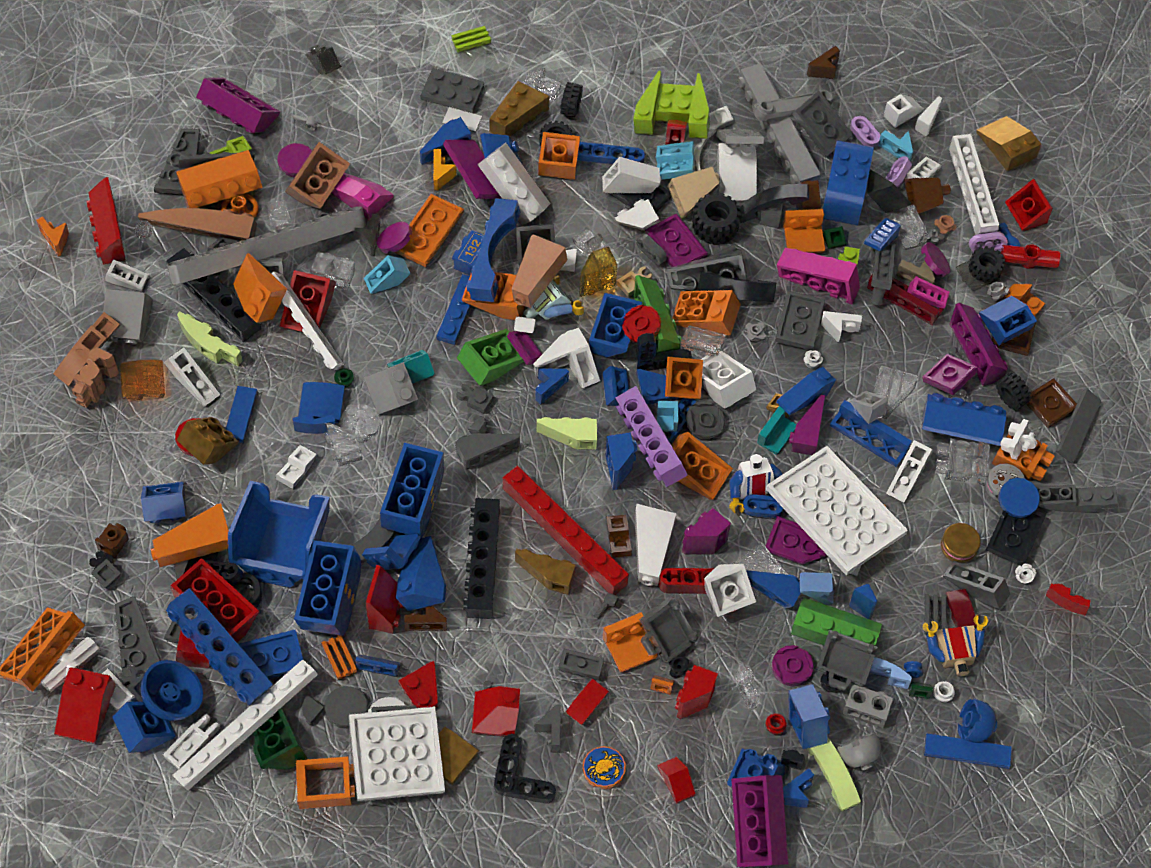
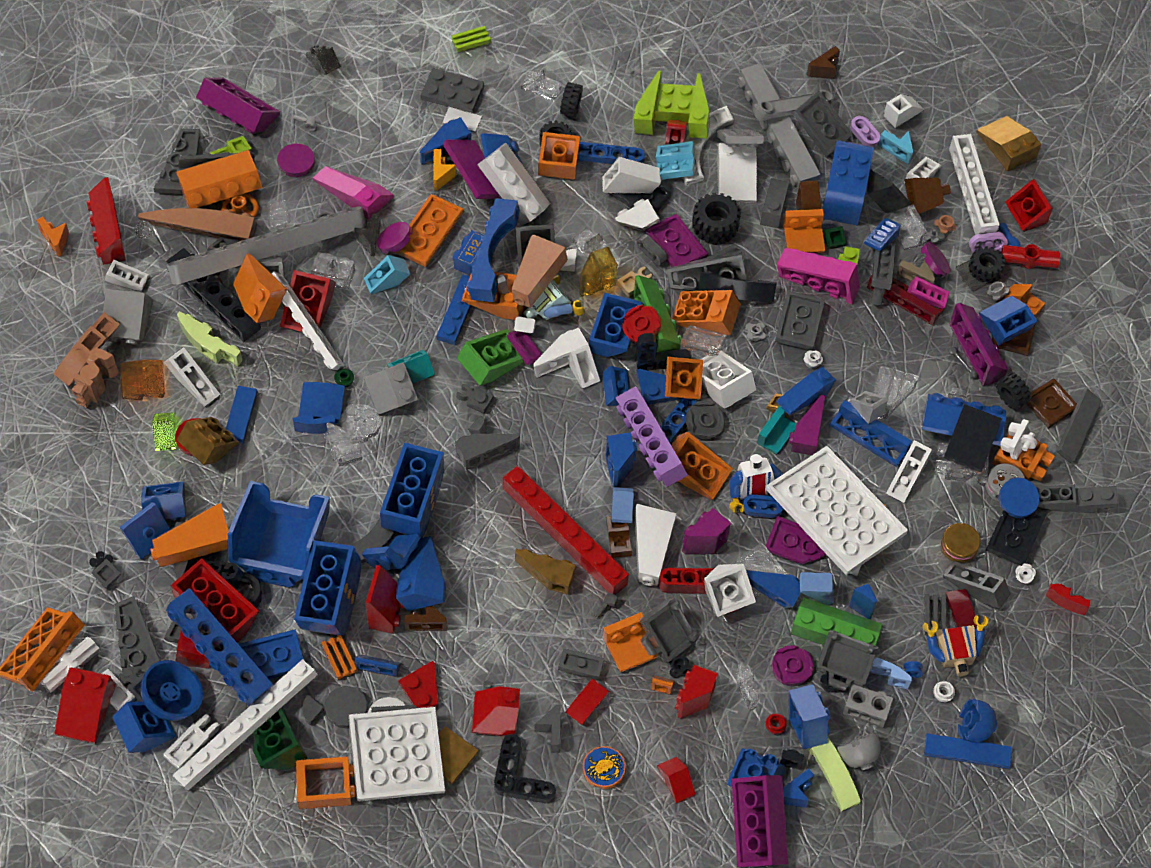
reddish brown brick [95,523,129,558] -> none
white slope [276,445,317,489] -> none
nougat slope [285,142,350,209] -> none
black brick [463,498,500,619] -> none
pearl gold wedge [489,81,549,137] -> none
blue slope [535,368,569,405] -> none
yellowish green slope [536,417,597,449] -> none
medium azure panel [657,401,678,432] -> none
tan slope [668,167,720,219] -> none
black slope [740,184,809,223] -> none
white slope [821,311,862,342] -> none
lavender plate [886,156,912,188] -> none
dark green slope [908,682,933,699] -> none
white slope [915,96,942,136] -> none
magenta tile [922,354,978,395] -> none
none -> blue plate [120,502,171,559]
none -> clear neon green slope [152,412,176,450]
none -> dark grey tile [497,274,509,294]
none -> medium blue slope [611,487,634,523]
none -> black tile [943,404,1002,473]

